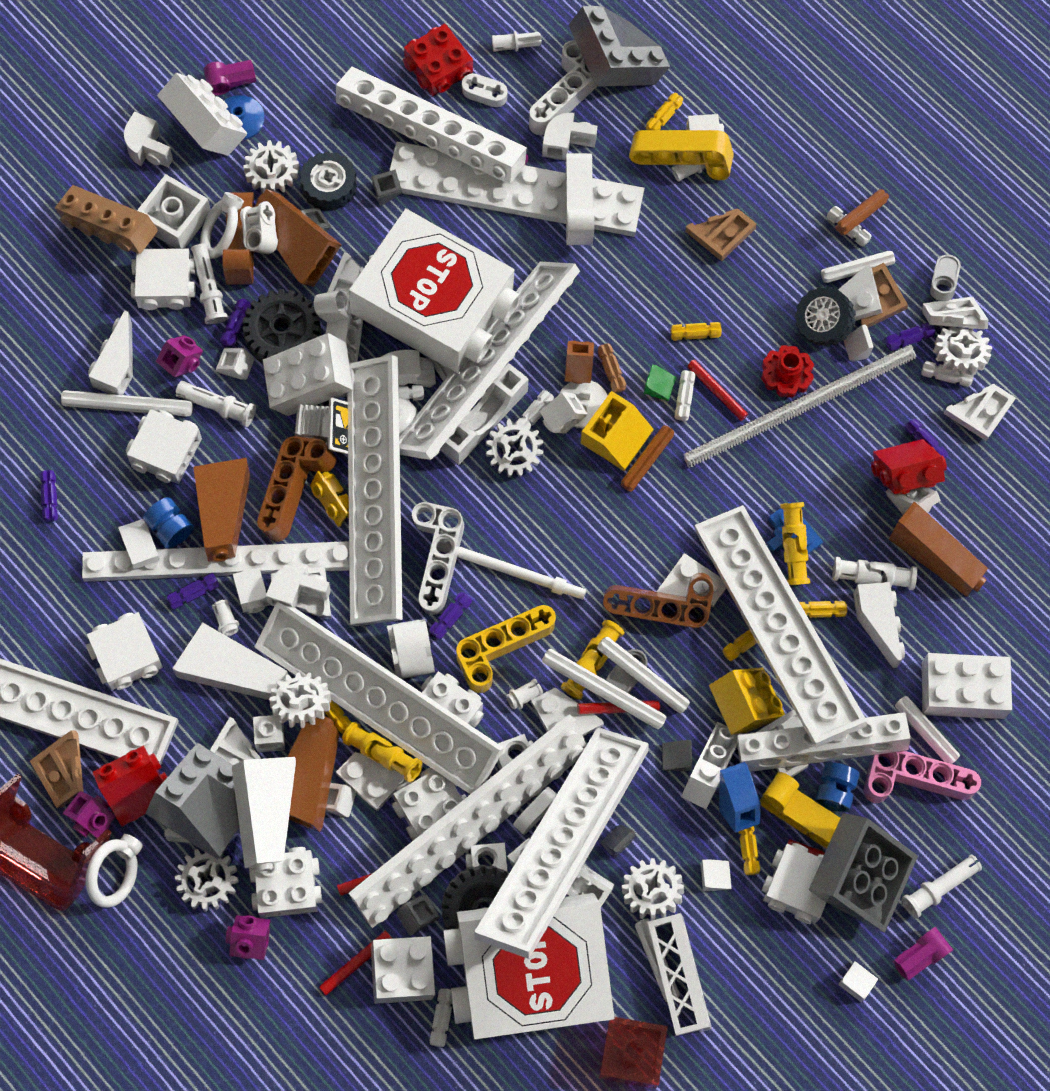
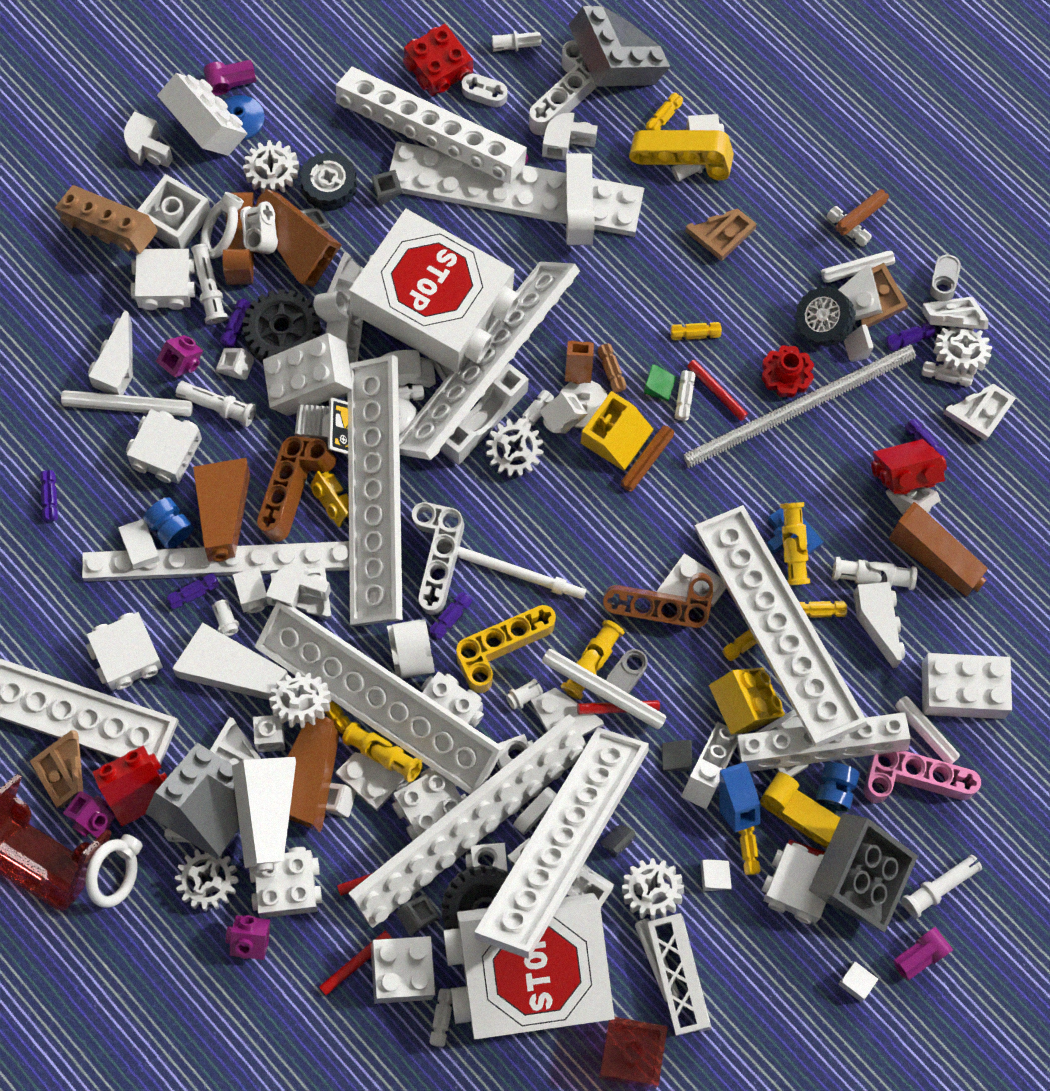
white axle [597,637,690,713] -> none

